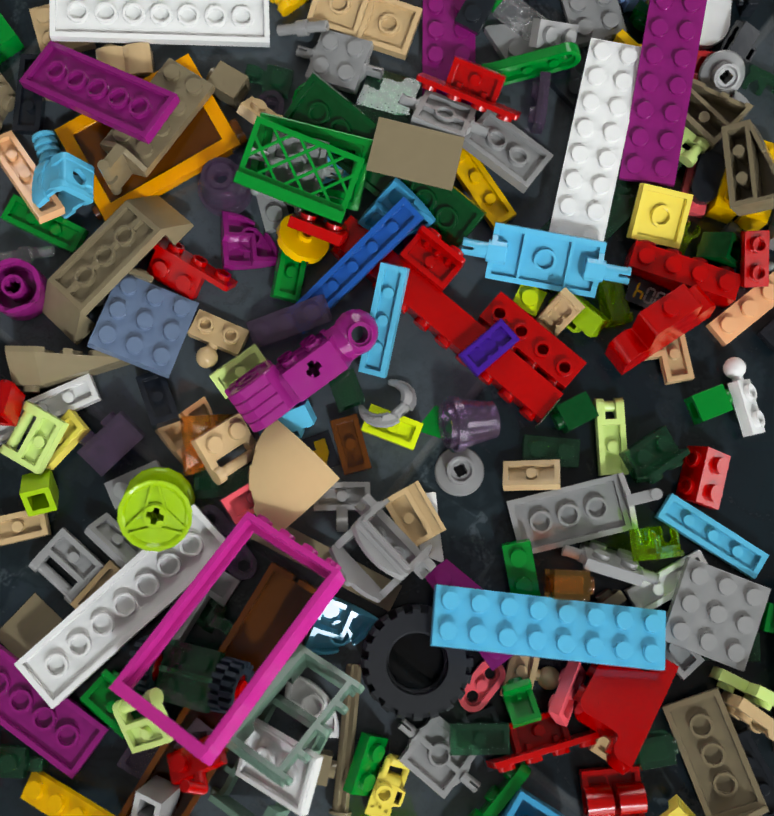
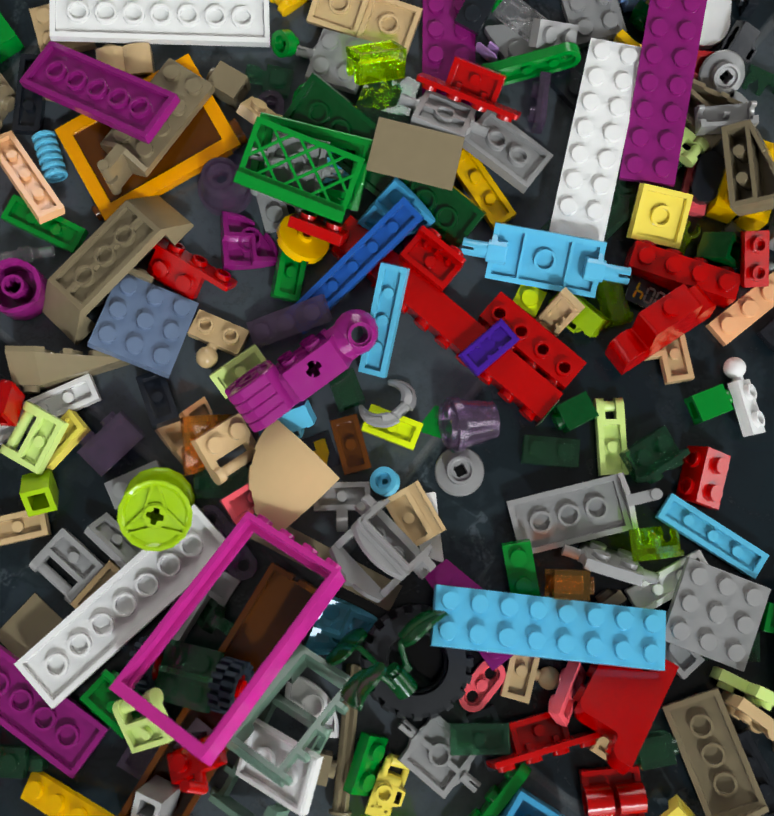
medium azure piece [32,152,95,219] -> none
light grey bar [277,19,329,37] -> none
green bracket [502,677,542,729] -> none
tan plate [503,459,561,491] -> none
none -> green tile [271,29,299,58]
none -> dark green plant [325,610,448,711]
none -> clear neon green hinge [346,40,407,86]
none -> medium azure tile [370,466,400,497]
none -> lavender piece [475,41,499,63]
none -> light grey hinge [694,100,759,136]

